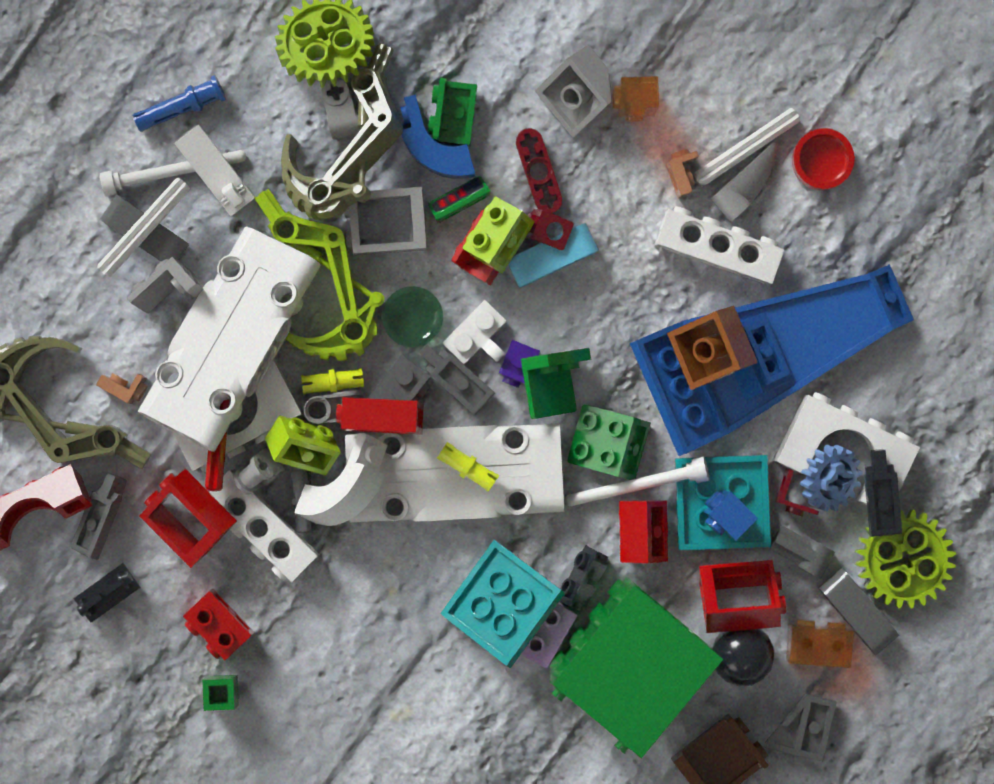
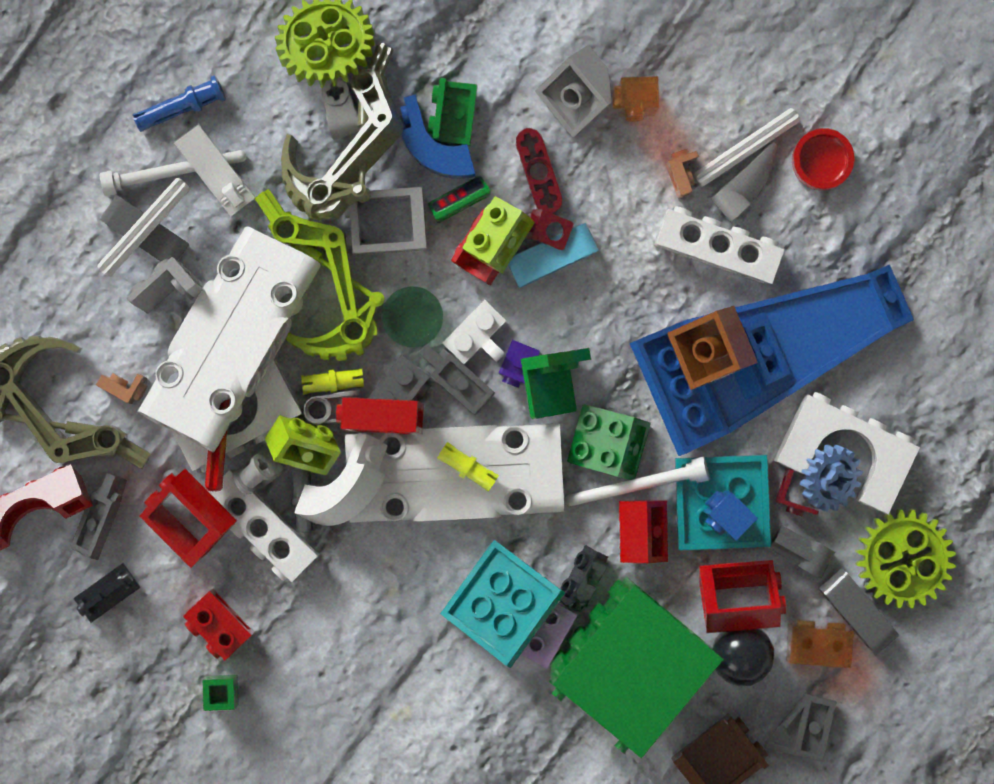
black hinge [864,449,902,537] -> none

